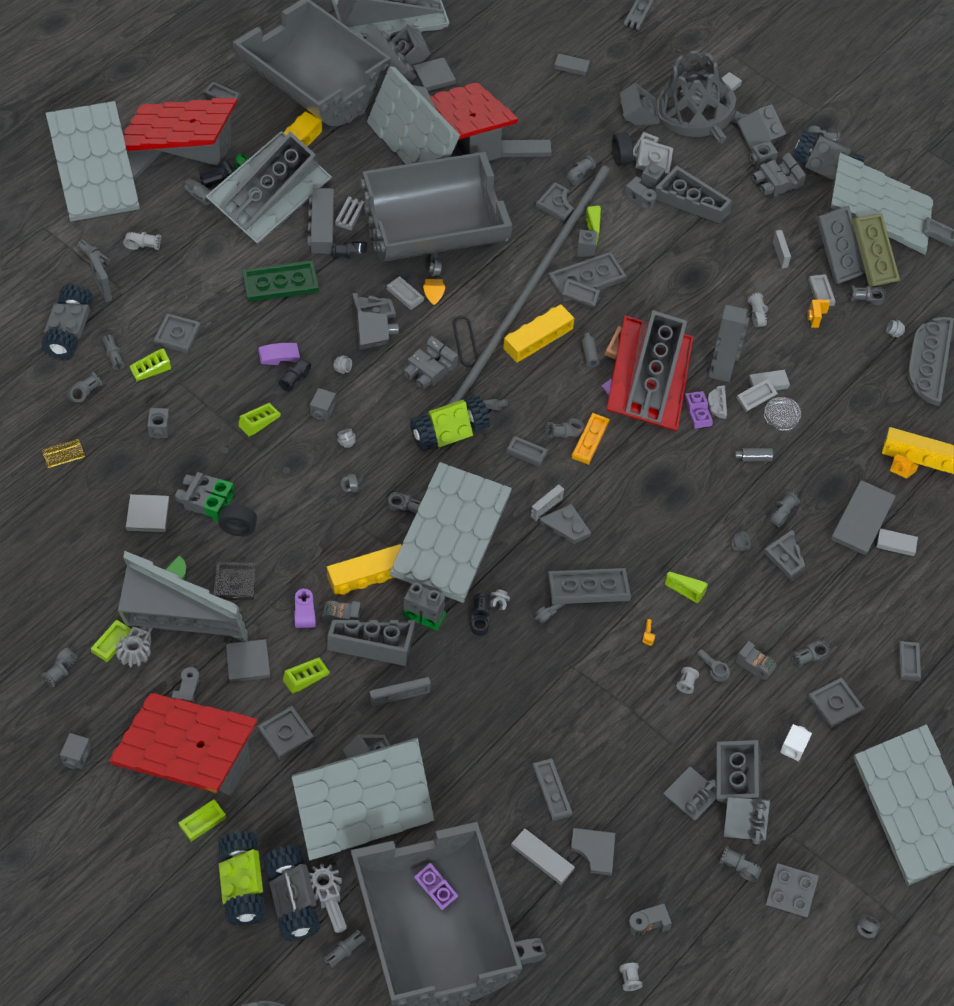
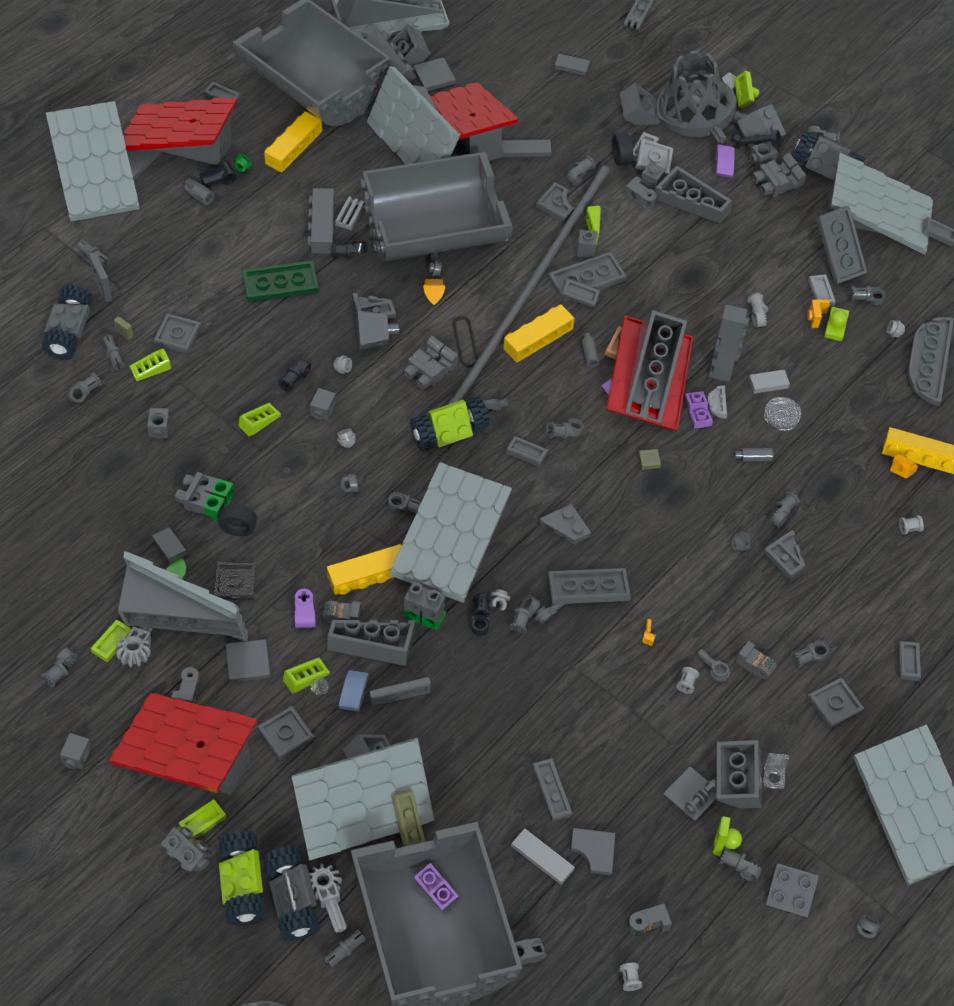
clear yellow tile [42,439,85,468] -> none
light grey connector [123,232,161,250] -> none
light grey tile [126,494,170,532] -> none
piece [206,131,332,244] -> none
medium lavender slope [258,343,300,365] -> none
light grey tile [387,276,424,310] -> none
light grey tile [531,485,564,521] -> none
light orange tile [572,413,610,465] -> none
lime slope [665,572,708,603] -> none
dark grey hinge [724,797,770,844] -> none
light grey tile [736,379,778,413] -> none
light grey tile [773,230,791,269] -> none
white brick [780,724,812,762] -> none
dark grey tile [831,480,896,555] -> none
olive tile [851,213,900,287] -> none
light grey tile [876,529,918,556] -> none
none -> olive tile [114,316,133,340]
none -> dark grey tile [152,527,187,563]
none -> dark grey brick [161,826,213,872]
none -> clear hinge [311,678,329,695]
none -> sand blue slope [339,670,369,711]
none -> olive tile [391,790,425,847]
none -> dark grey connector [509,595,540,634]
none -> olive tile [639,449,661,470]
none -> lime tile [713,816,742,856]
none -> medium lavender slope [715,144,735,178]
none -> black piece [730,130,782,149]
none -> lime tile [734,71,759,109]
none -> clear bracket [763,753,789,789]
none -> lime tile [824,307,849,342]
none -> light grey bush [899,515,924,535]

